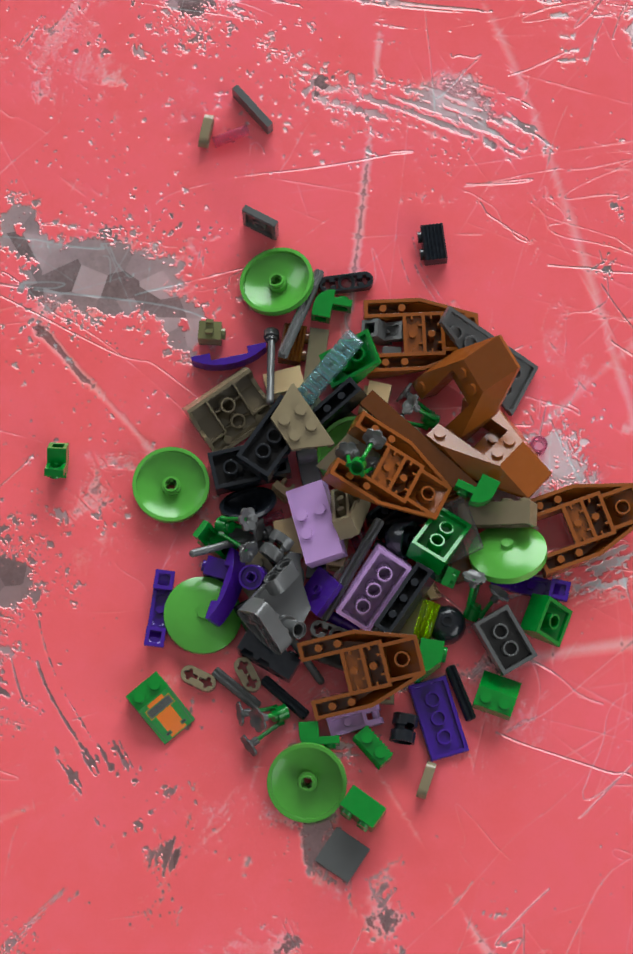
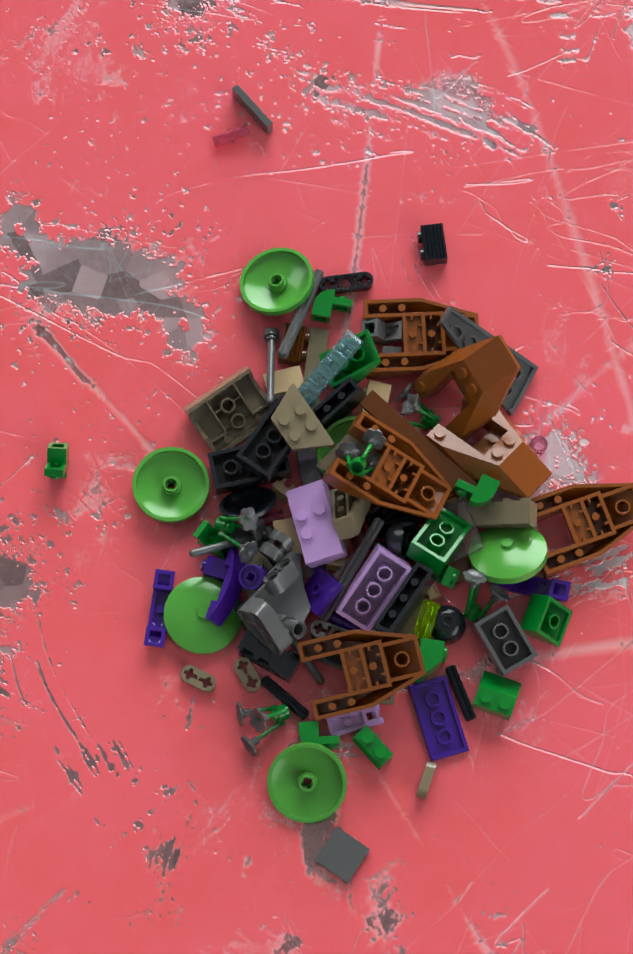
green slope [126,671,195,745] -> none
dark purple slope [191,342,267,371] -> none
dark tan beam [198,114,215,149] -> none
olive brick [198,319,226,346] -> none
dark grey axle [212,667,261,709] -> none
dark grey tile [242,205,279,240] -> none
green brick [339,785,386,832] -> none
black wheel [389,712,419,745] -> none

